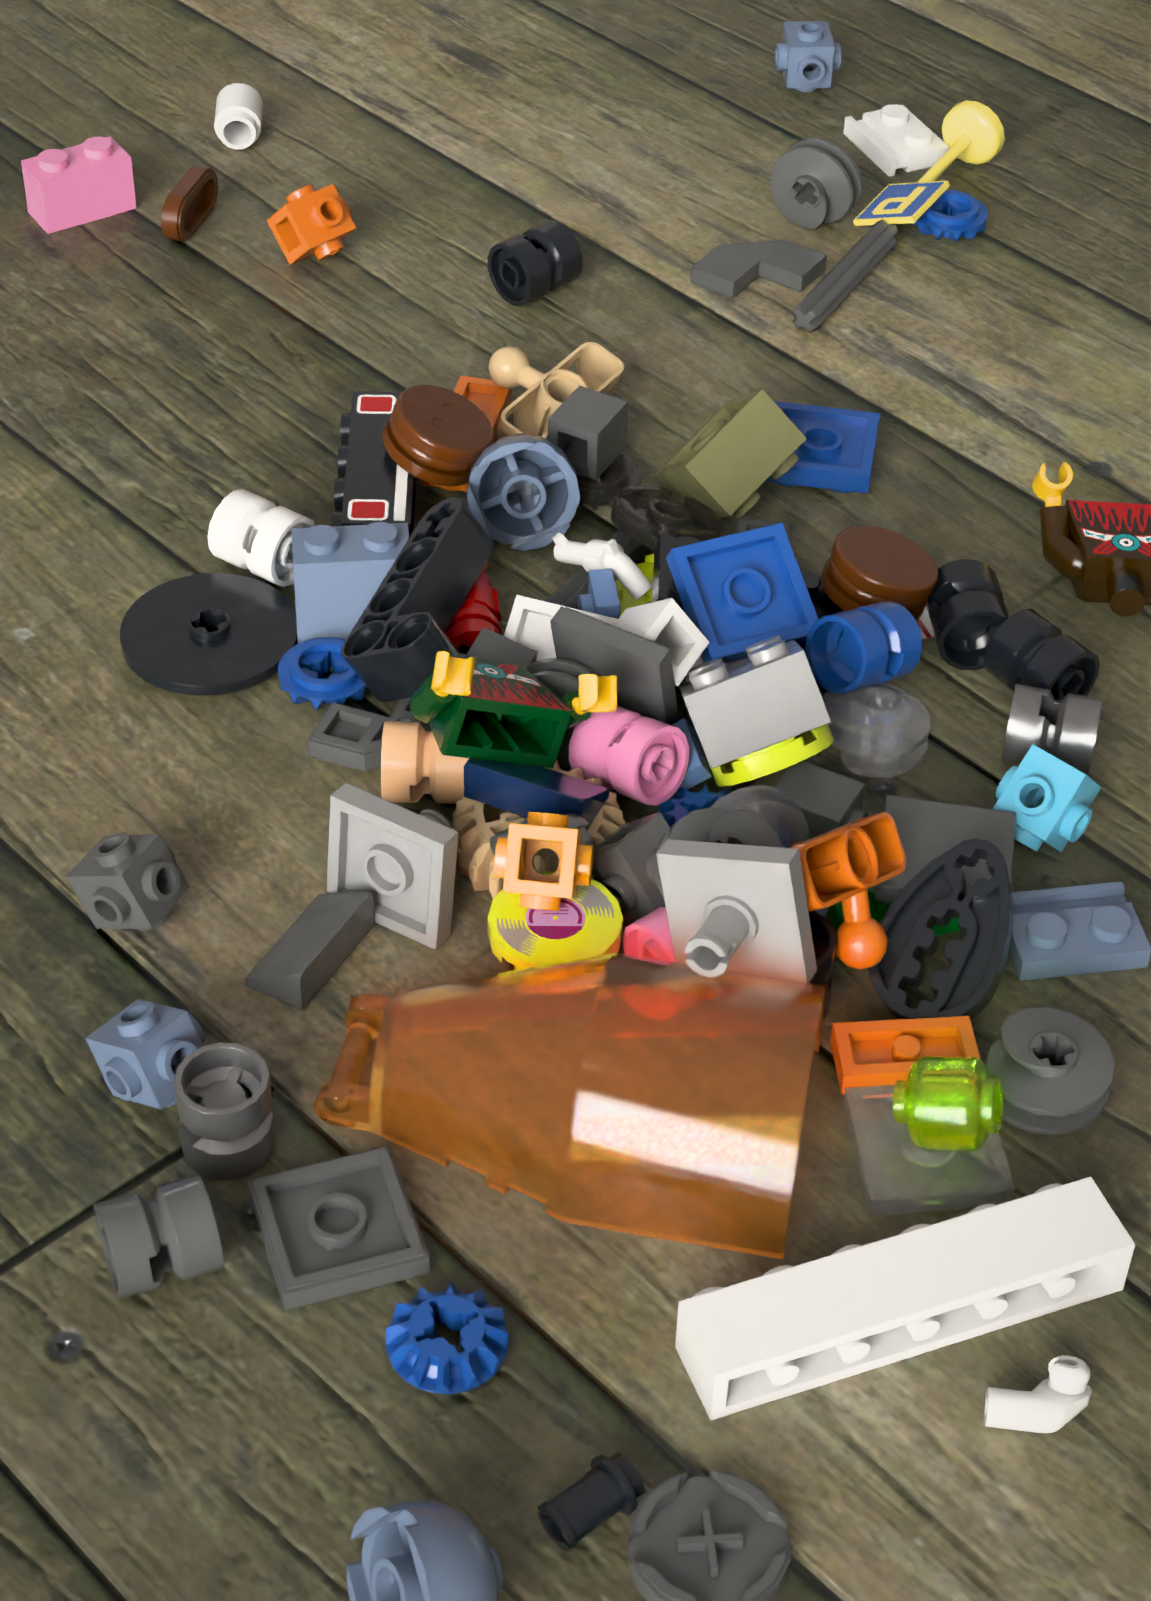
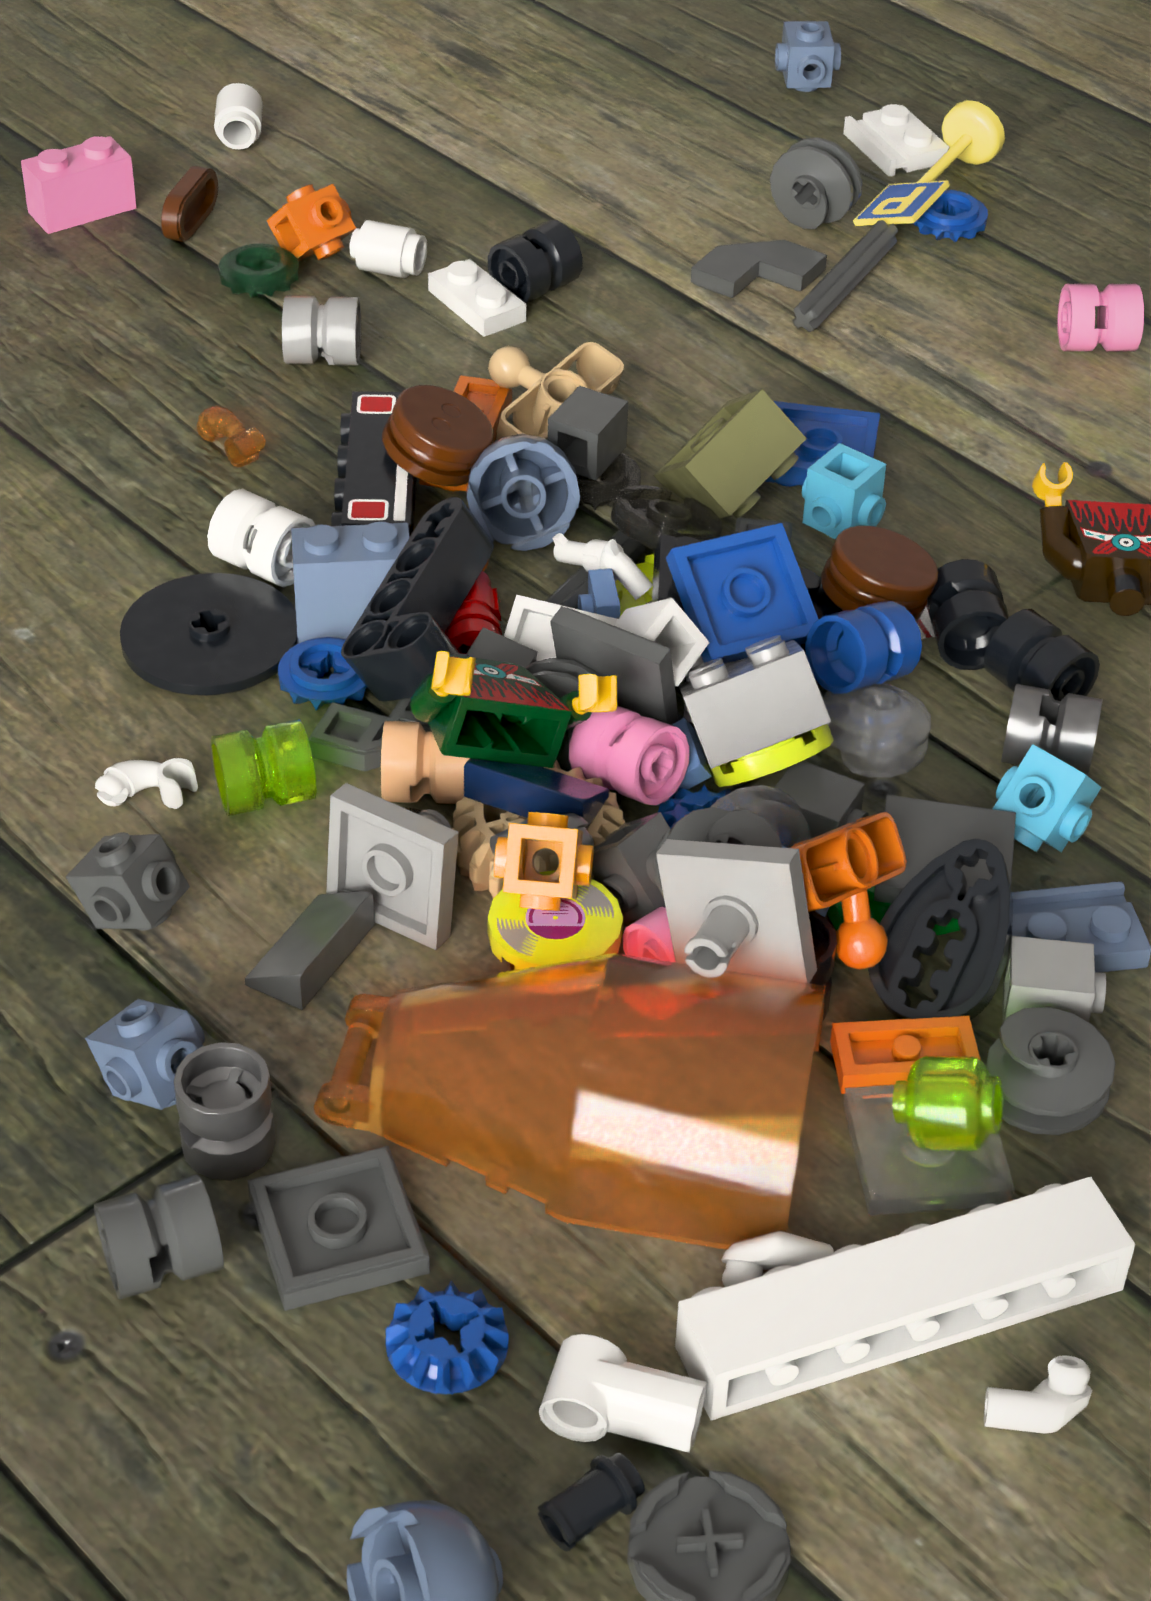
none -> white arm [95,758,198,809]
none -> clear orange arm [196,405,266,467]
none -> clear neon green wheel [211,719,317,816]
none -> clear green gear [218,243,299,298]
none -> light grey wheel [282,295,361,366]
none -> white brick [350,220,427,278]
none -> white plate [428,259,526,337]
none -> white piece [539,1334,707,1453]
none -> white arm [721,1231,834,1287]
none -> medium azure brick [802,443,886,539]
none -> light grey brick [1002,936,1106,1024]
none -> bright pink wheel [1057,284,1144,351]

